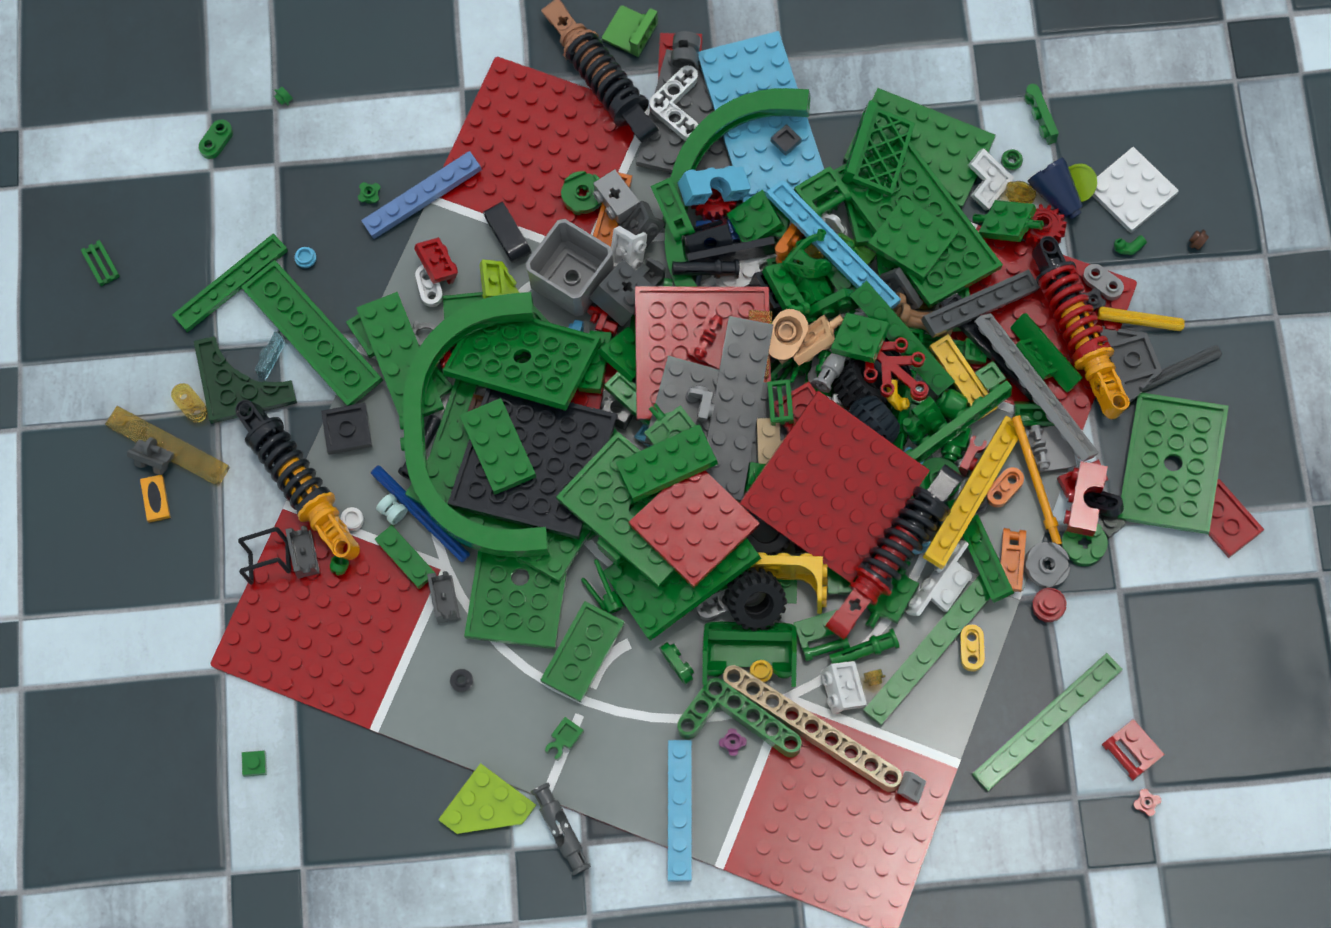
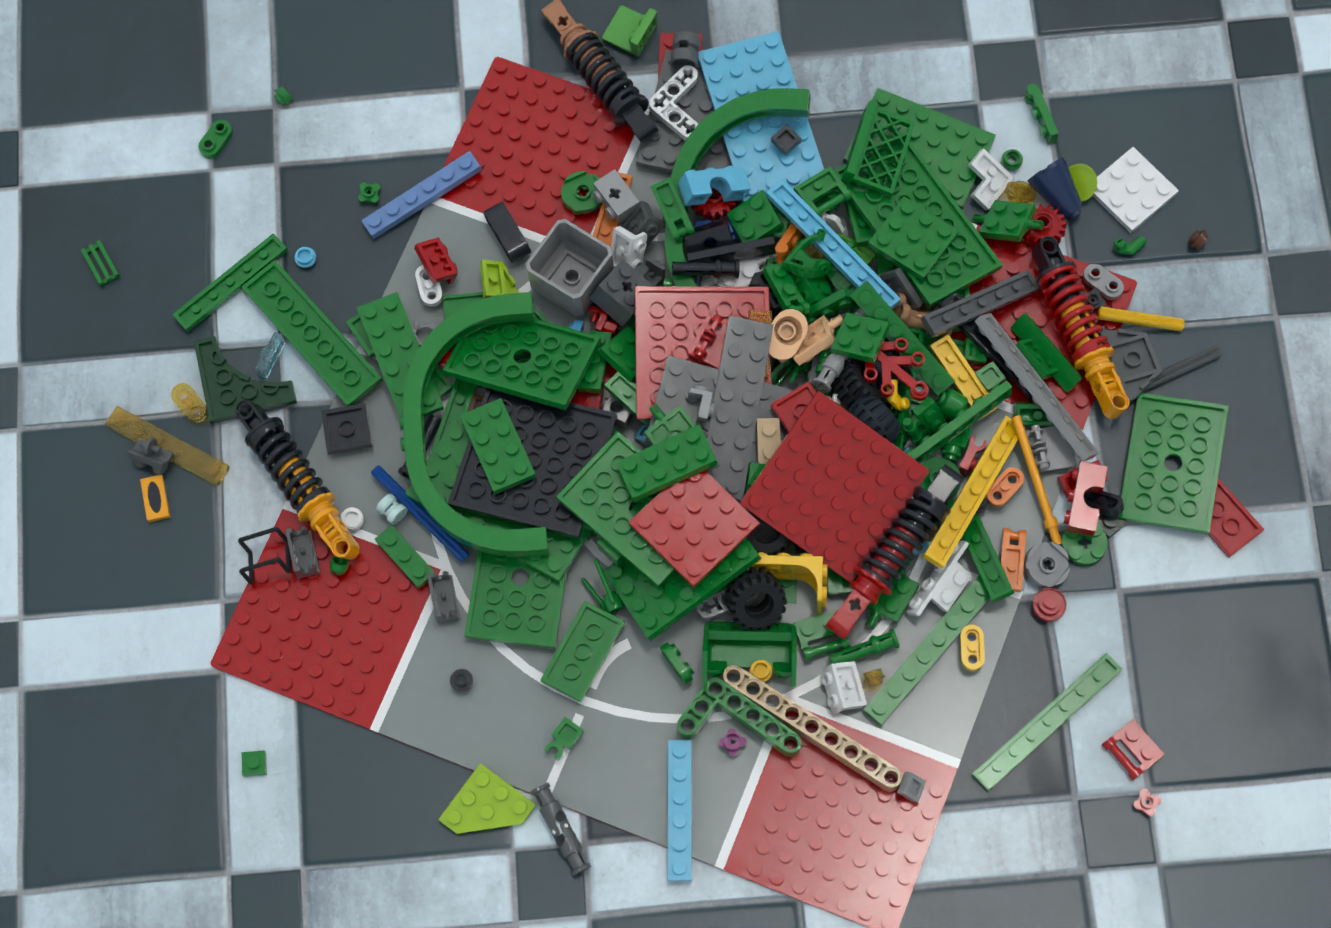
green tile [767,379,794,426] -> none

